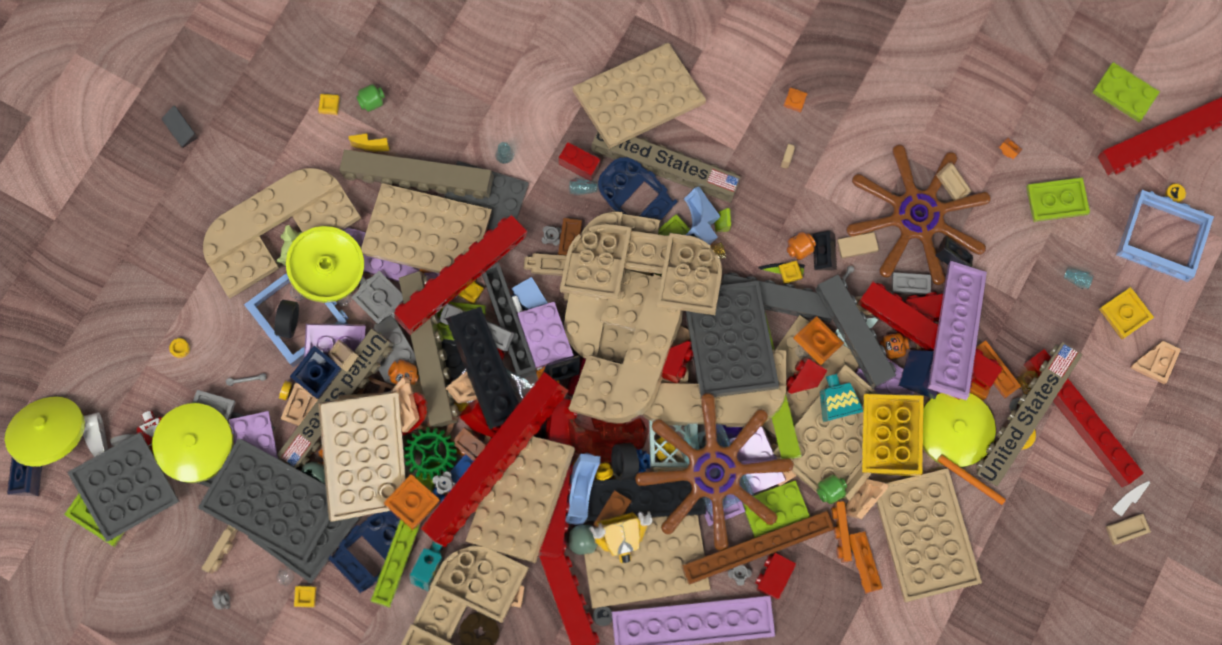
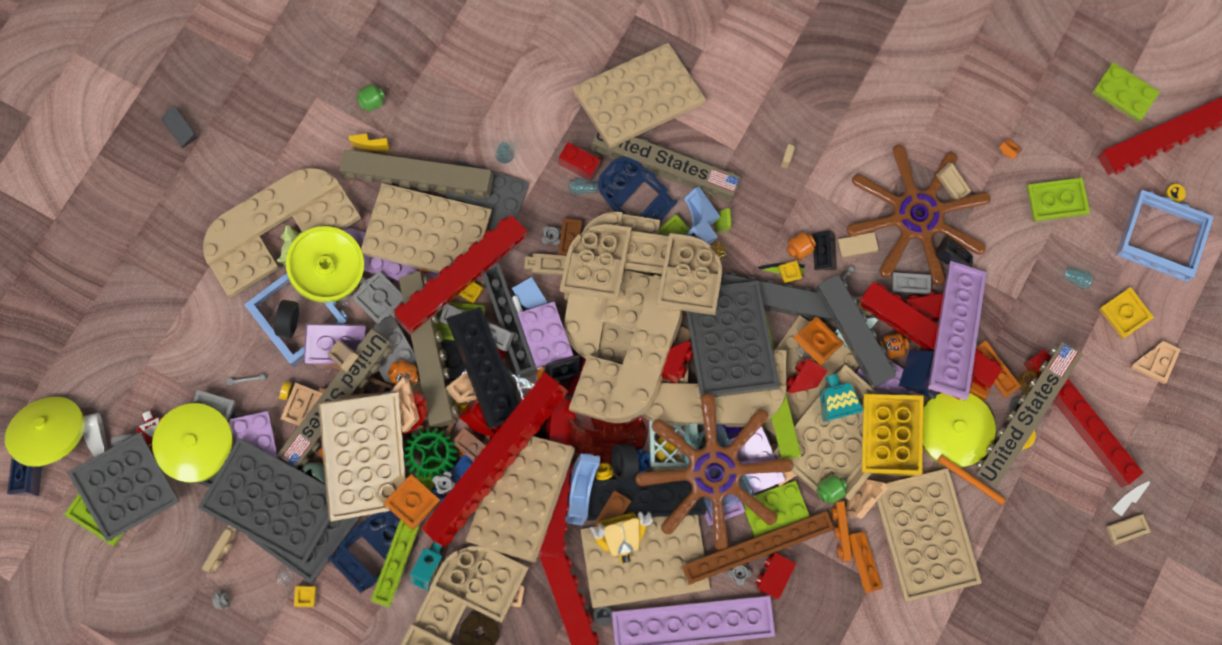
yellow tile [169,338,190,358] -> none
dark blue slope [290,346,342,400] -> none
yellow tile [318,94,340,115] -> none
sand green hair [568,525,597,555] -> none
orange plate [783,88,807,112] -> none

